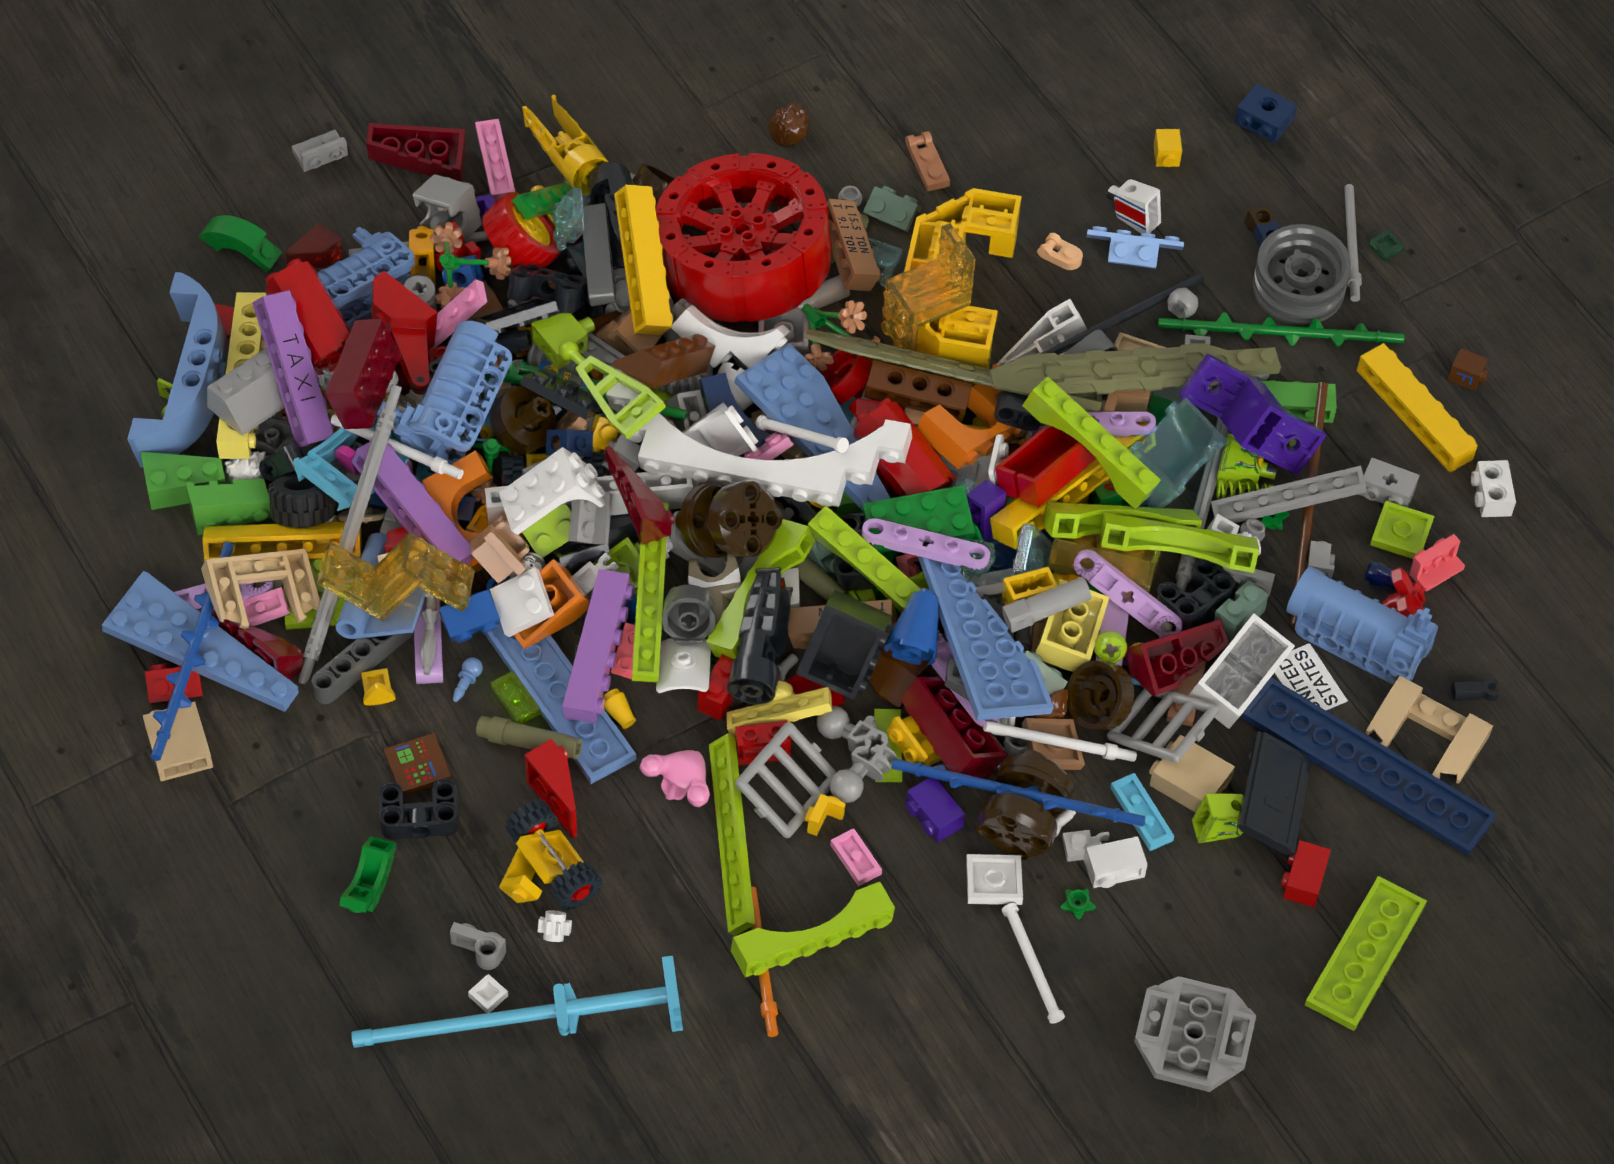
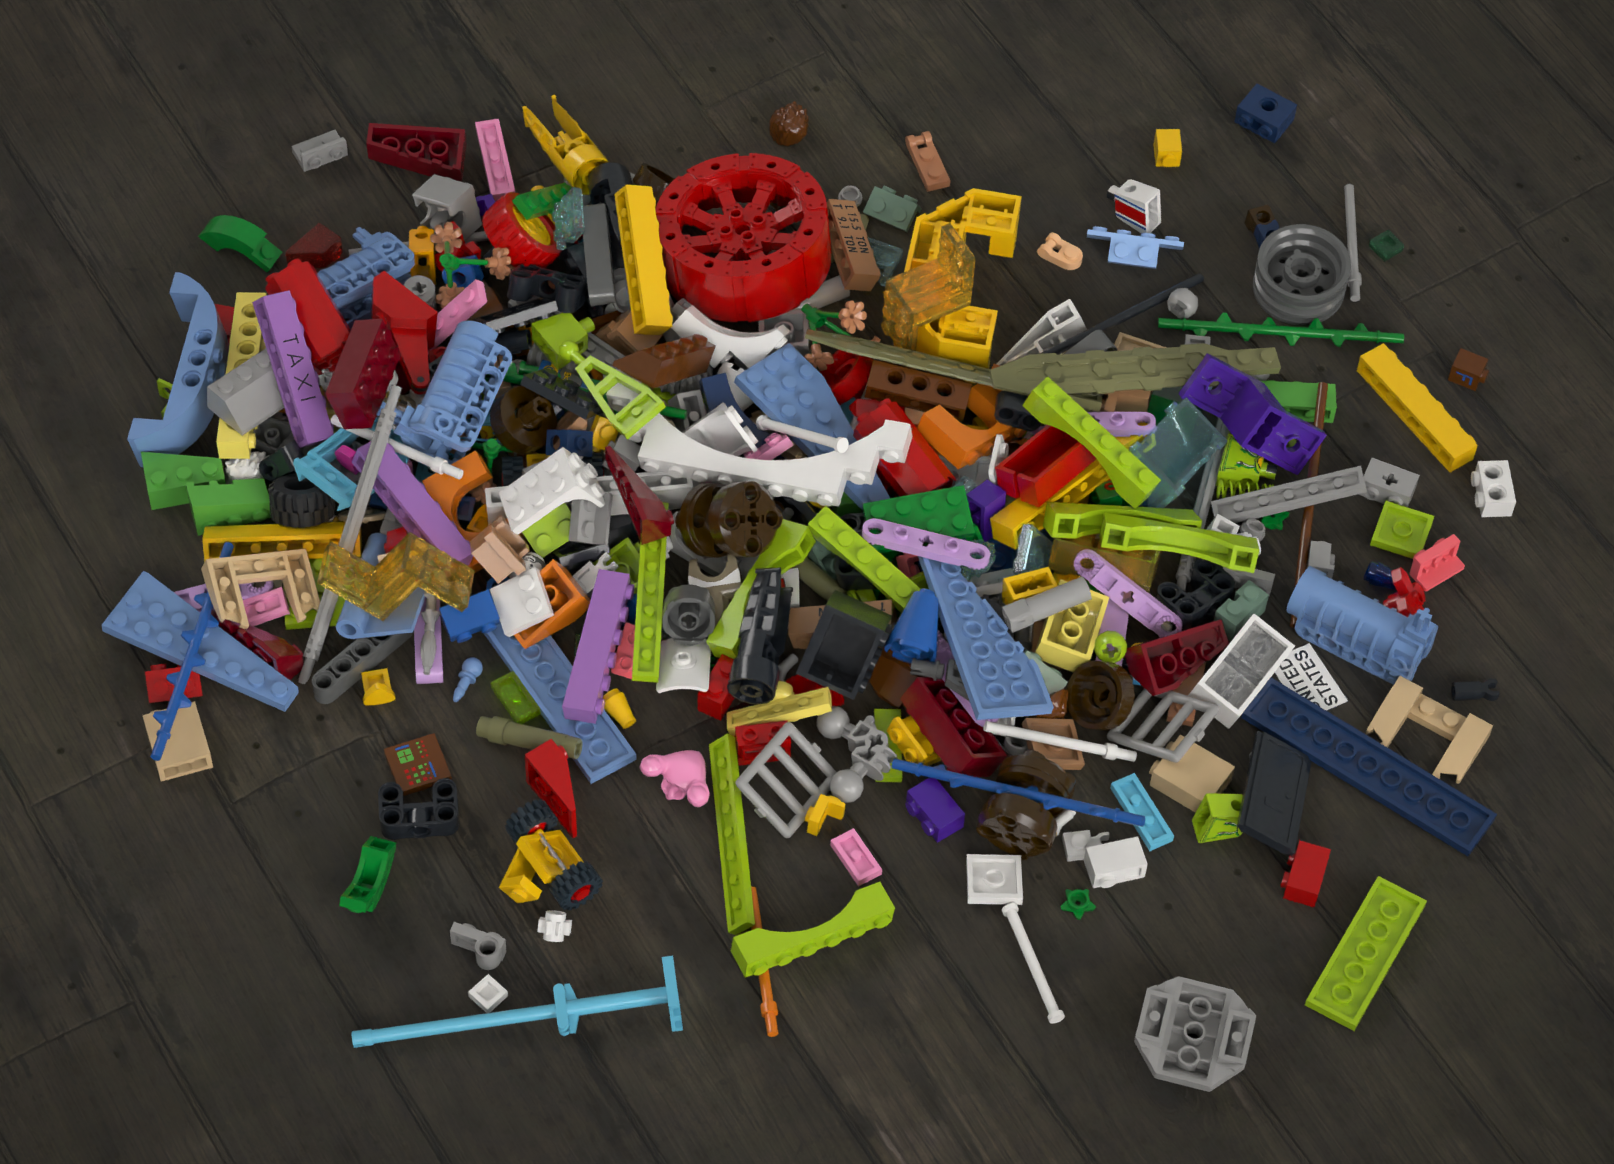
none -> dark grey pin [910,658,945,681]

